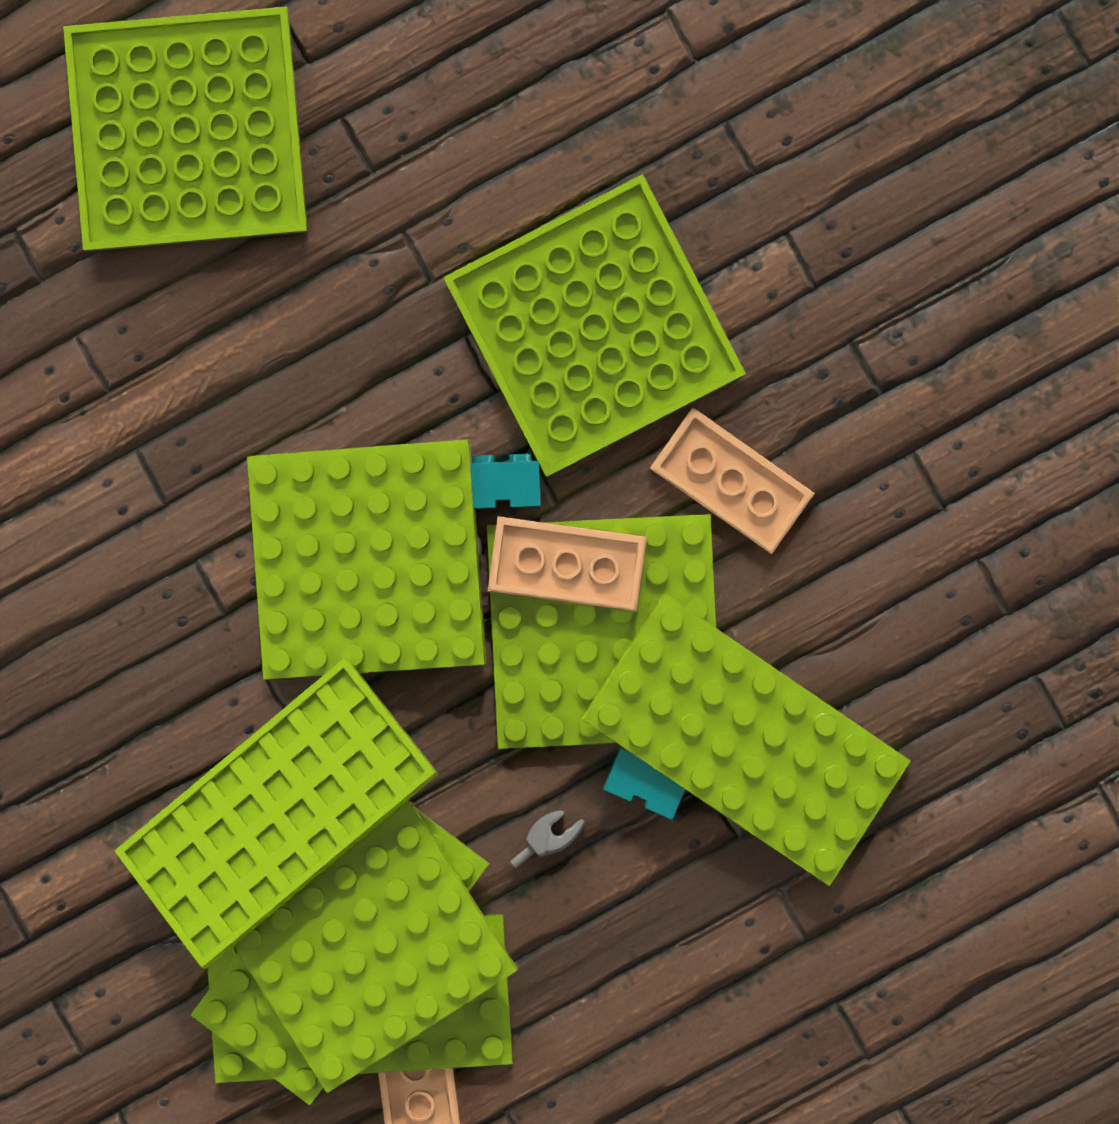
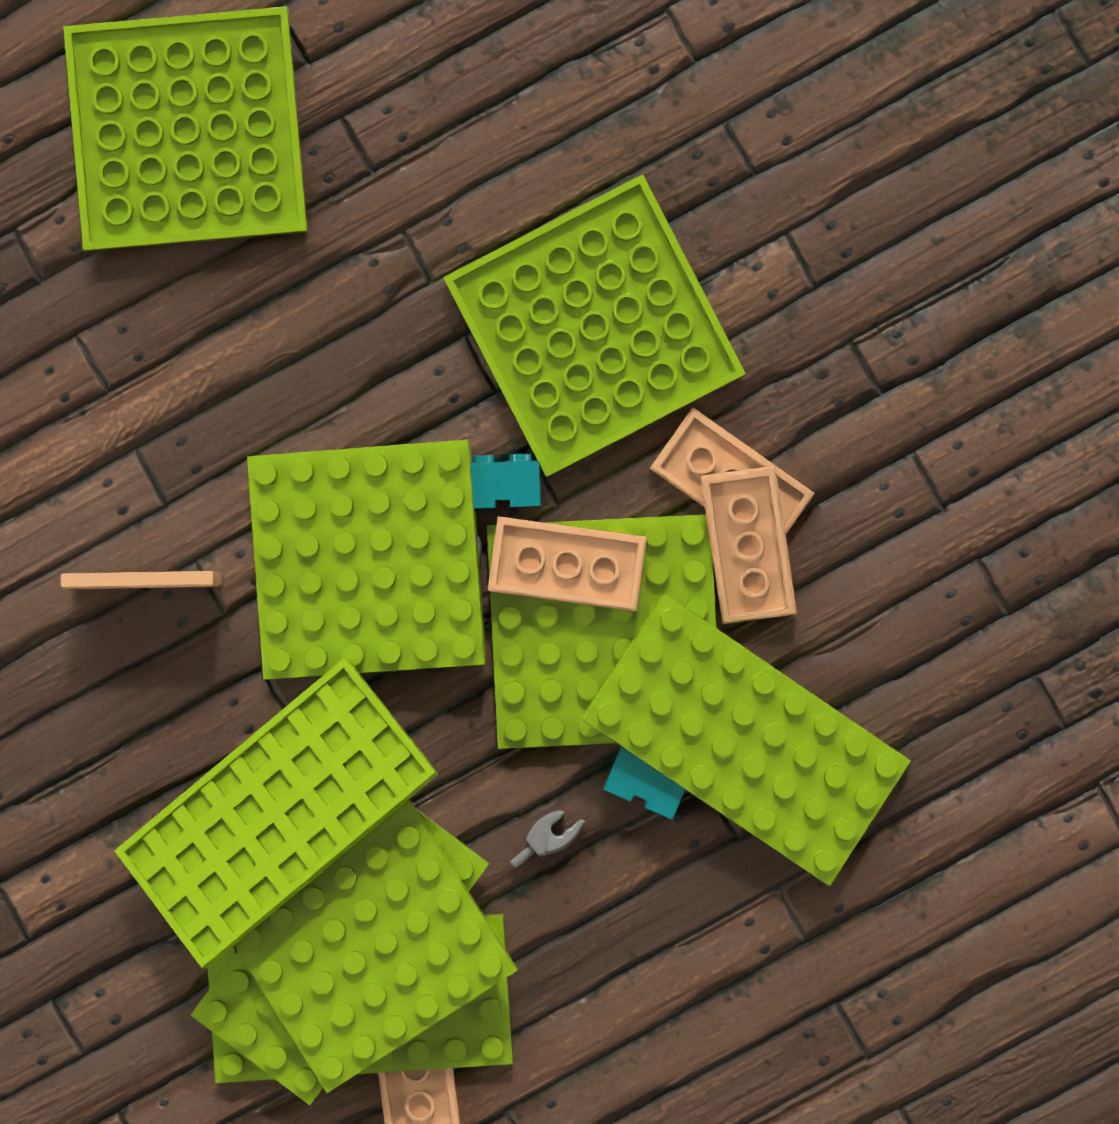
none -> light nougat tile [61,571,222,589]
none -> light nougat tile [701,465,797,624]

